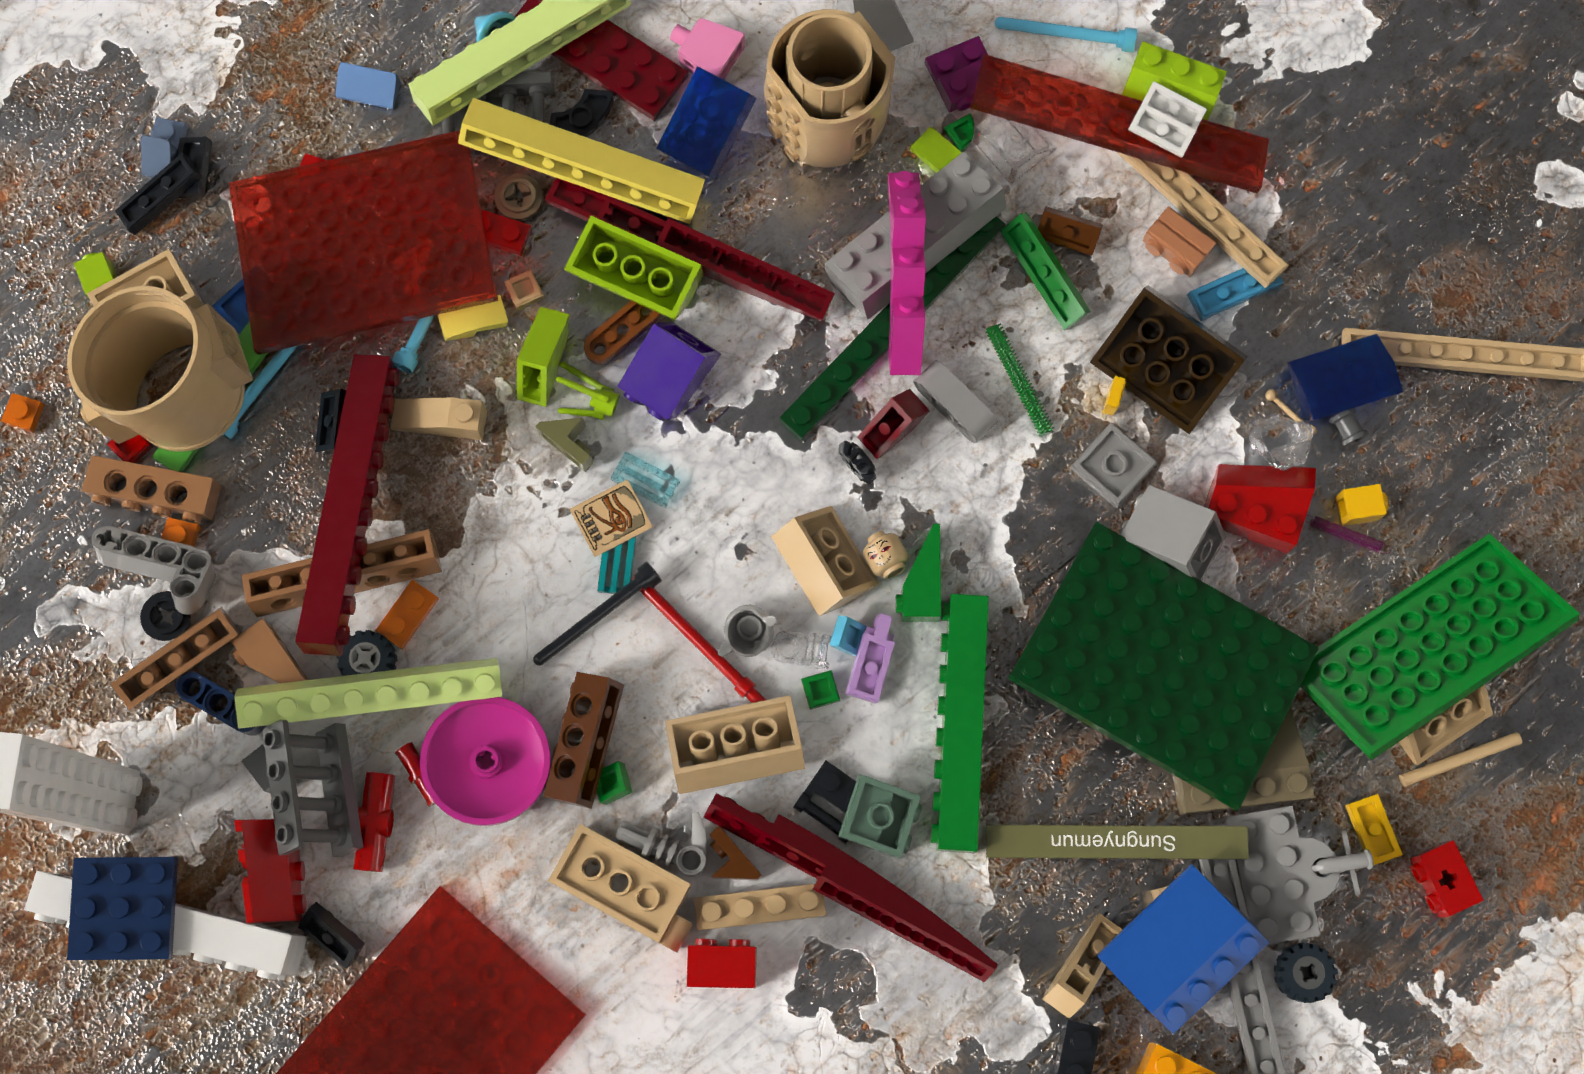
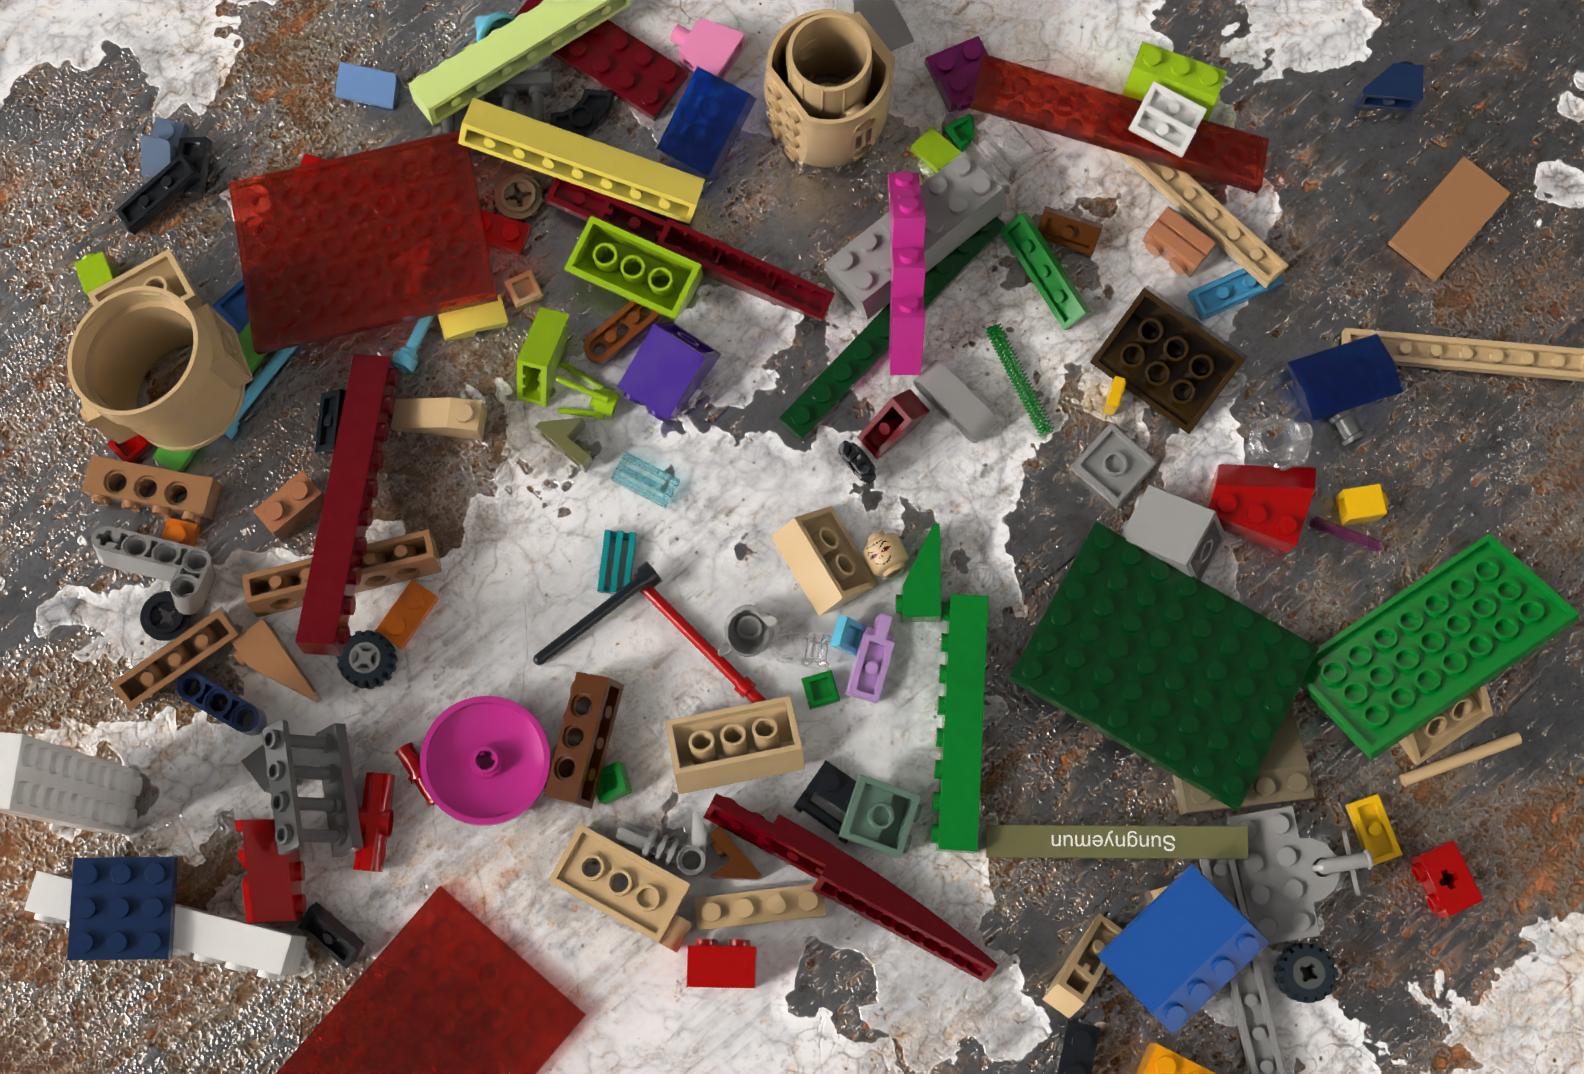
orange plate [1,393,45,433] -> none
yellowish green brick [234,658,502,729] -> none
sticker [570,479,653,557] -> none
medium azure piece [995,17,1137,53] -> none
tan hinge [1265,389,1317,438] -> none
none -> nougat brick [253,470,325,542]
none -> dark blue slope [1355,61,1424,111]
none -> medium nougat tile [1388,156,1511,282]

